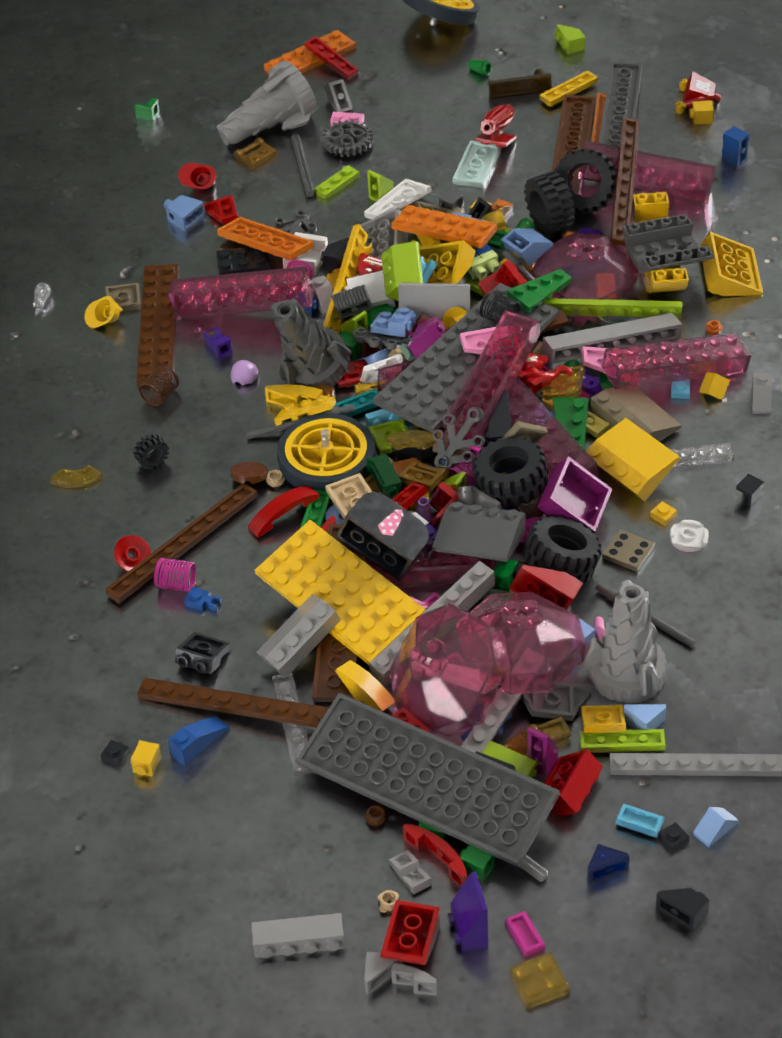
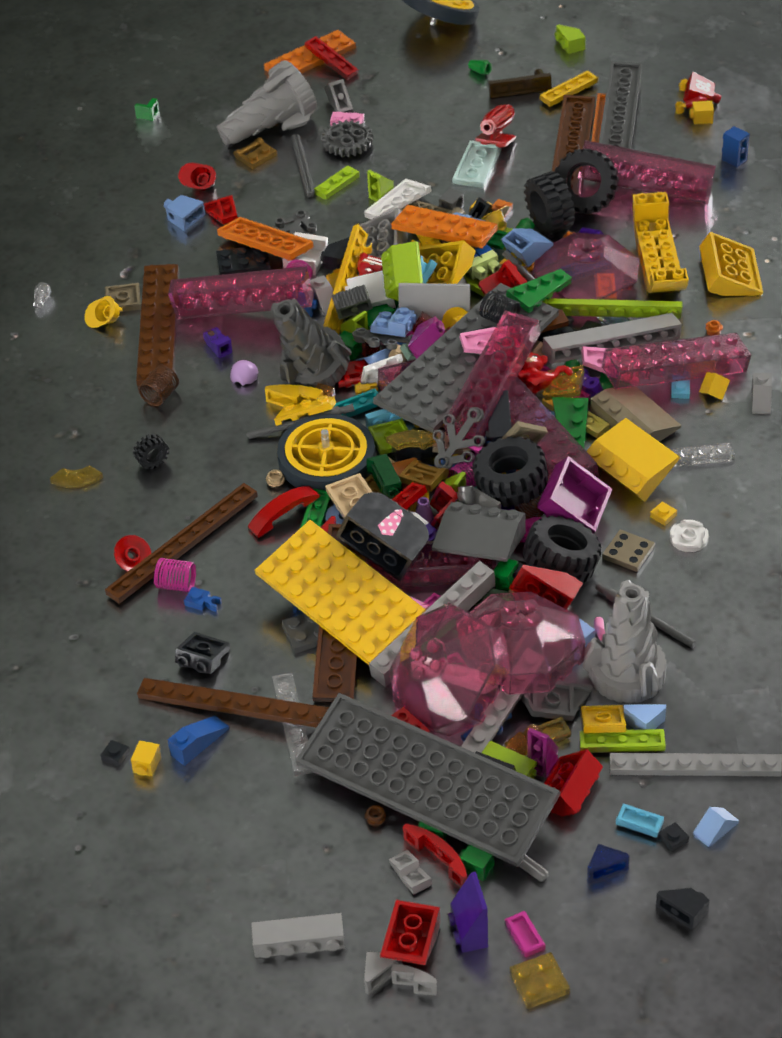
reddish brown tile [230,462,268,483] -> none
light grey slope [256,594,341,678] -> none
yellow slope [335,660,396,712] -> none
tan plate [377,890,399,913] -> none
reddish brown plate [610,117,640,246] -> none
dark grey slope [622,214,714,274] -> none
black panel [736,474,765,507] -> none

